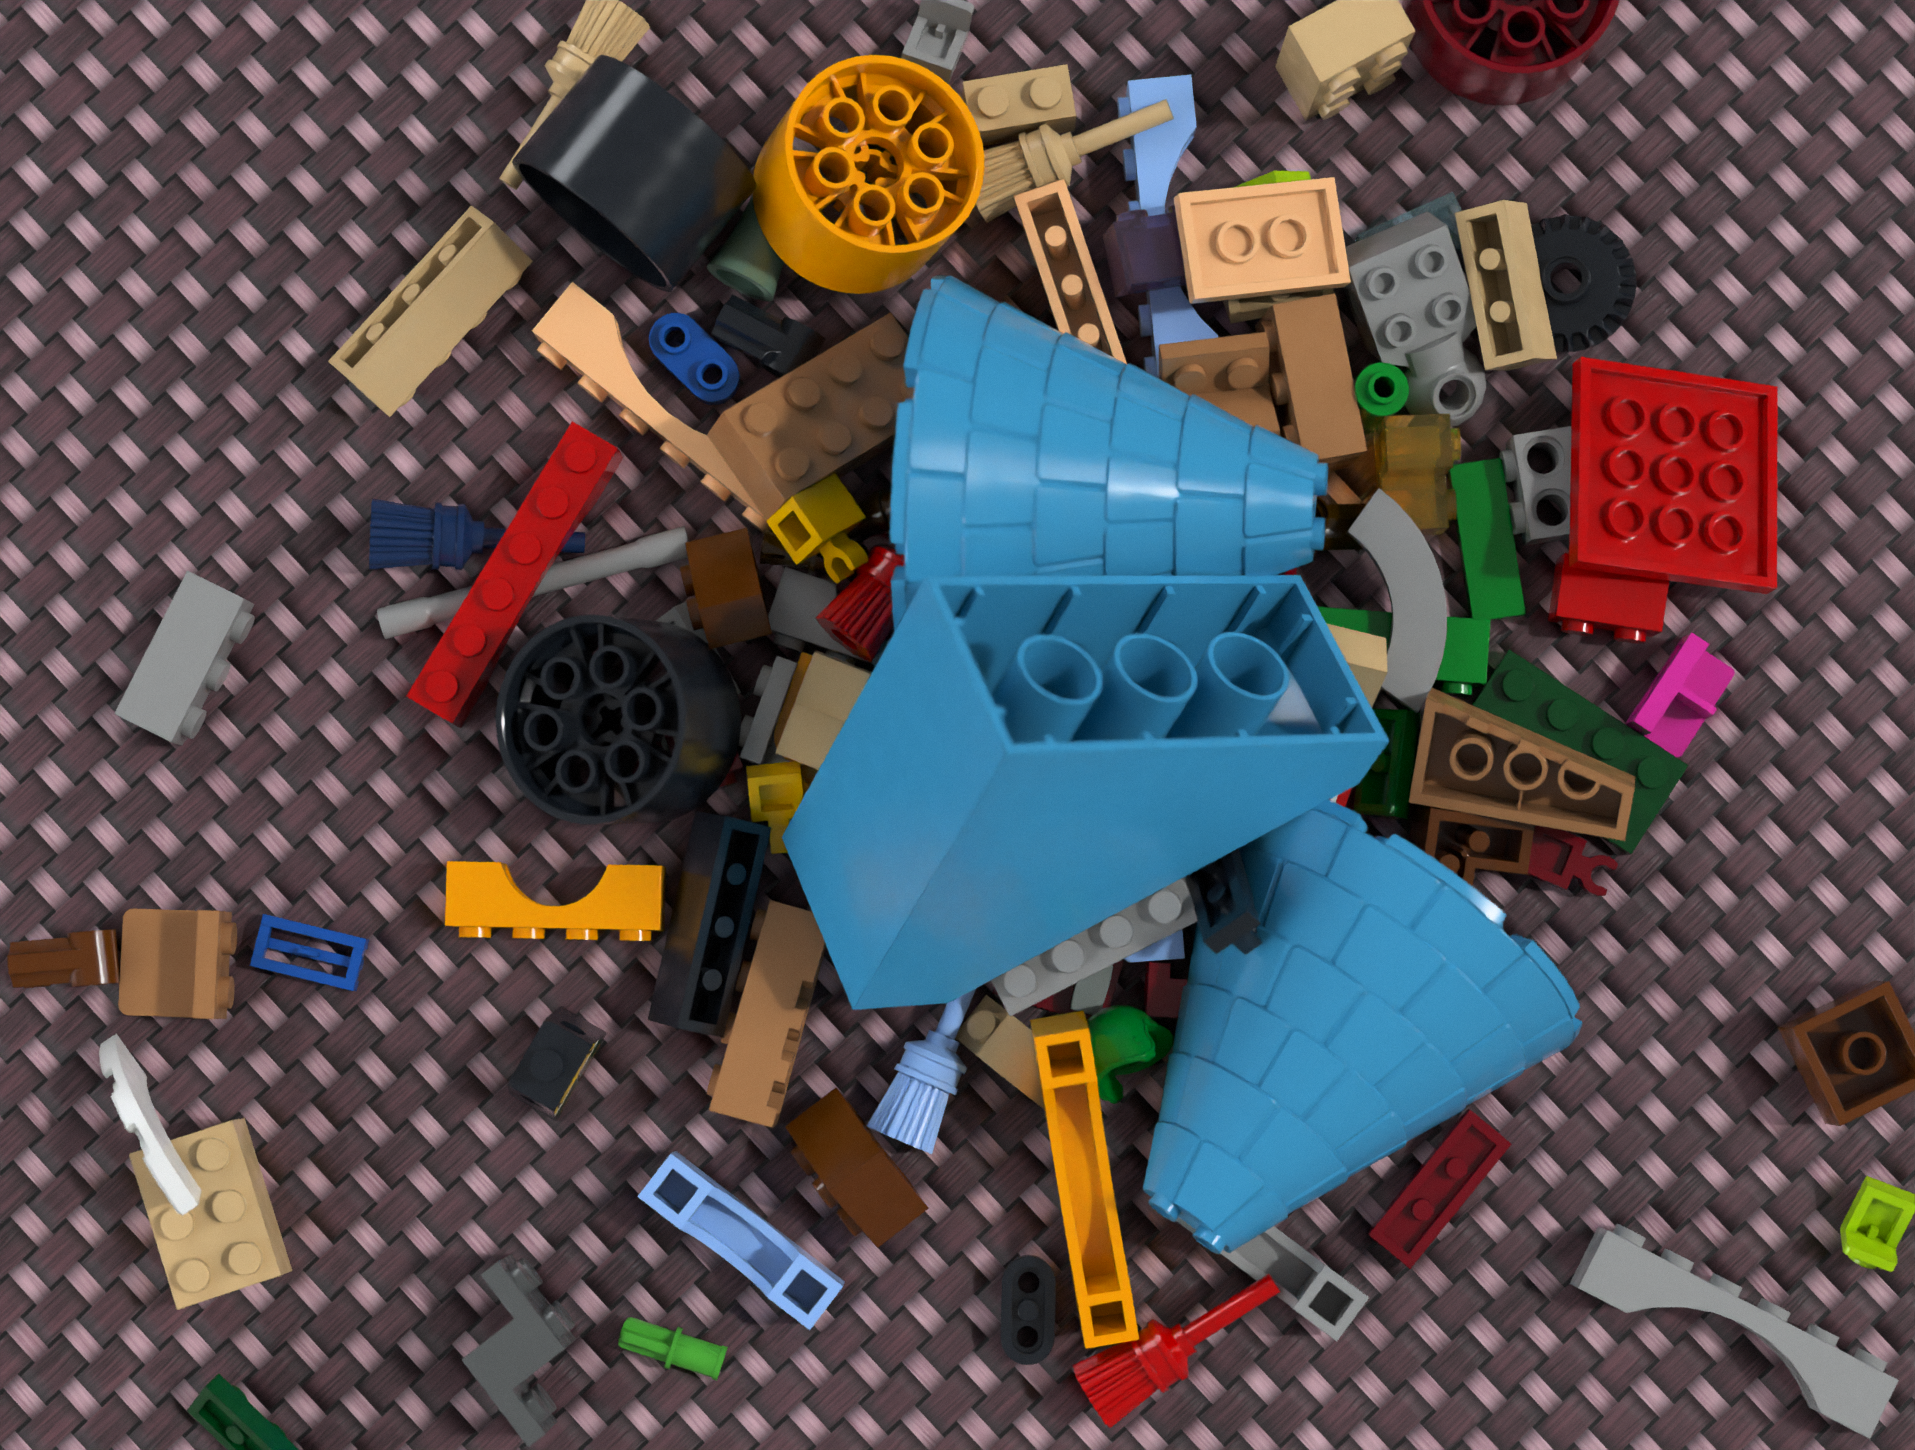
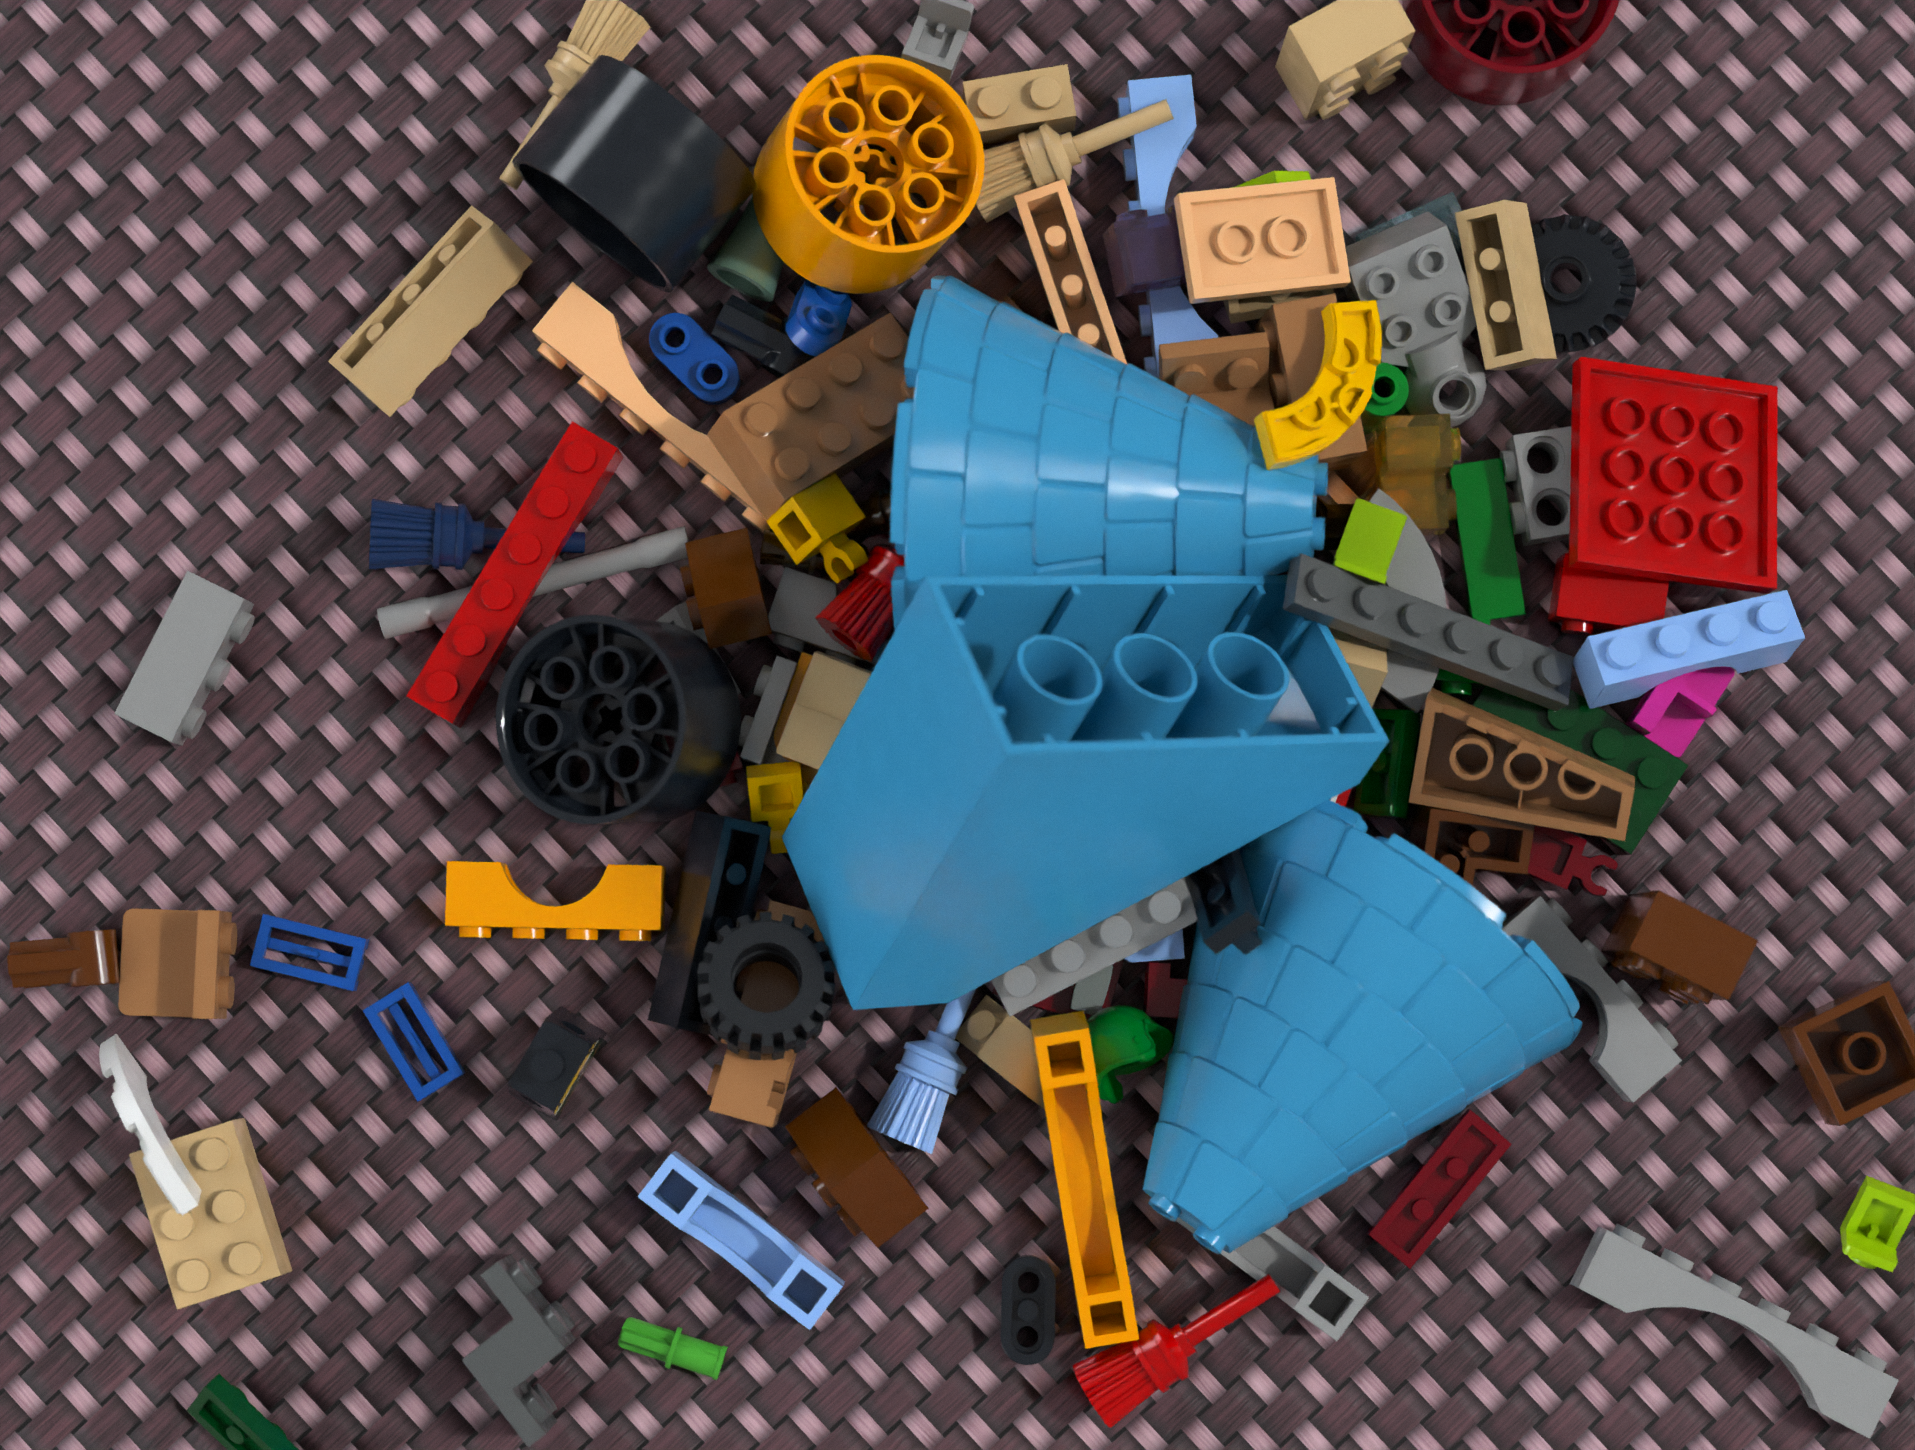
none -> blue tile [362,982,466,1102]
none -> black tyre [698,912,835,1061]
none -> blue plate [786,280,852,357]
none -> yellow tile [1253,300,1382,470]
none -> dark grey plate [1283,553,1573,711]
none -> lime bracket [1332,498,1407,584]
none -> light grey arch [1502,896,1682,1103]
none -> light blue arch [1573,590,1805,709]
none -> reddish brown brick [1601,890,1758,1005]

